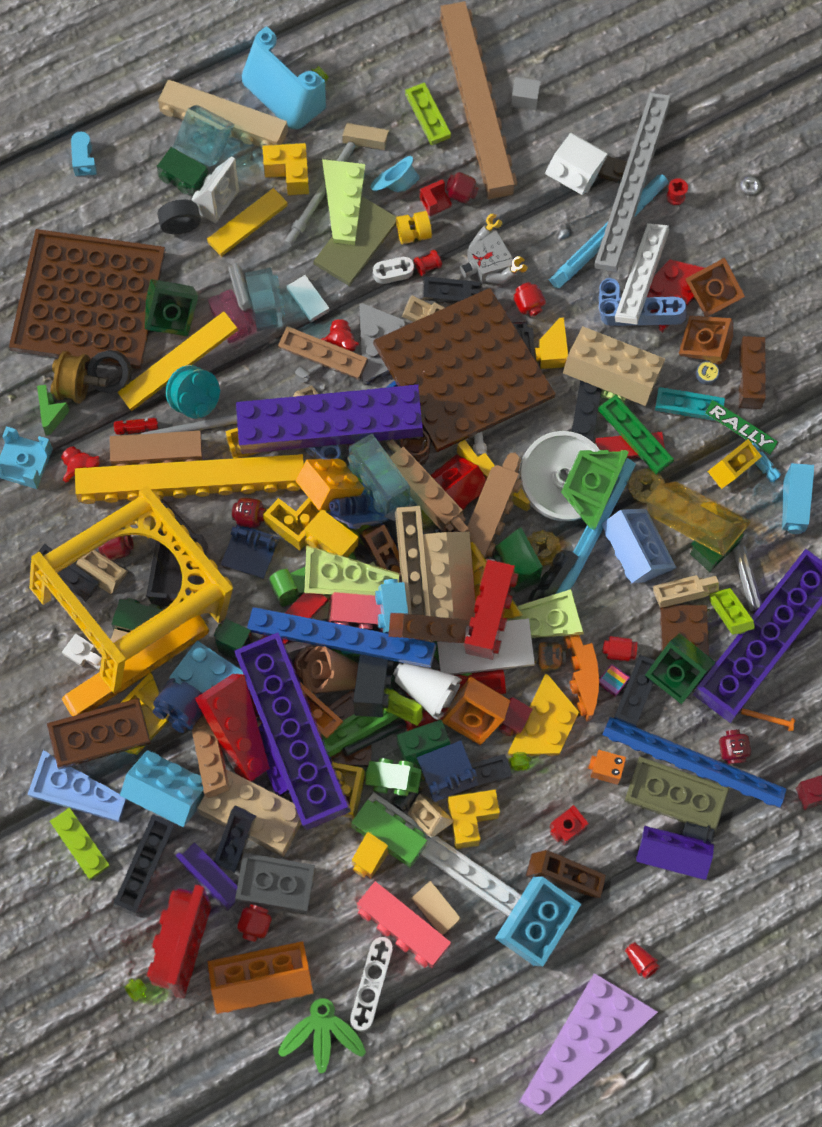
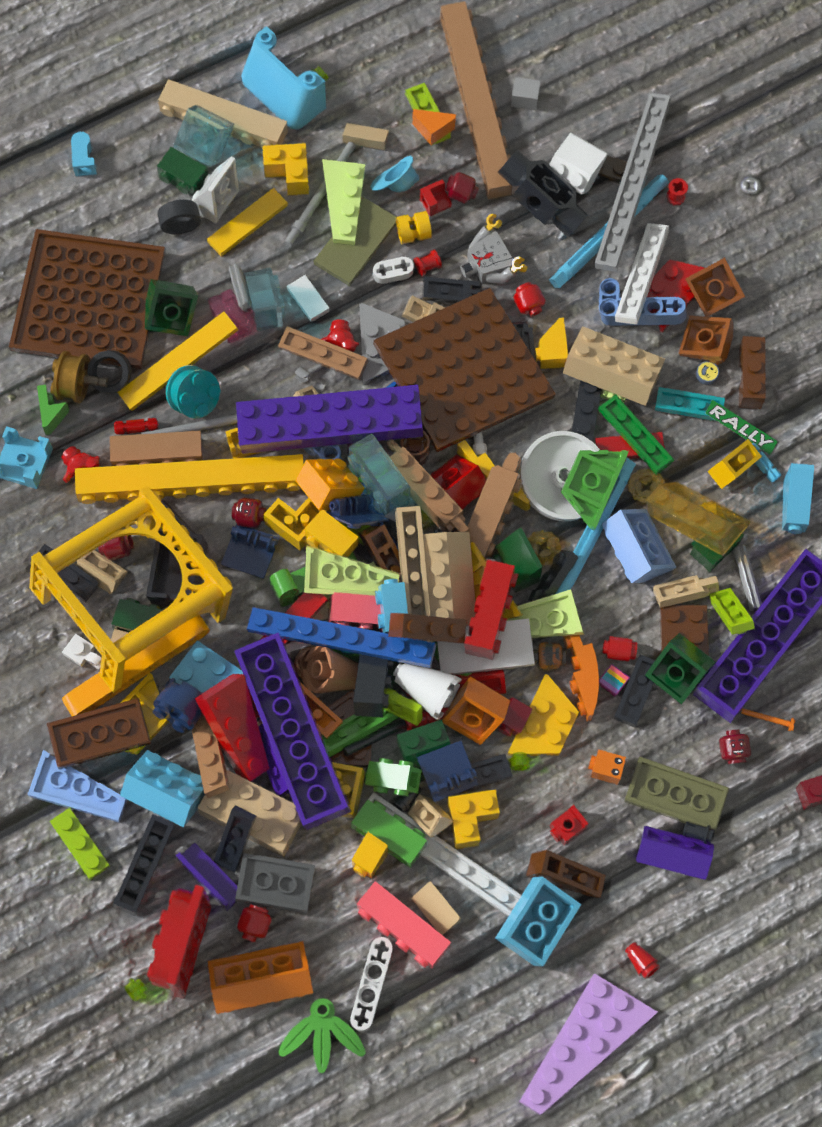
dark green brick [214,619,254,661] -> none
blue plate [603,717,786,807] -> none
none -> orange slope [412,109,456,145]
none -> black brick [497,150,588,237]

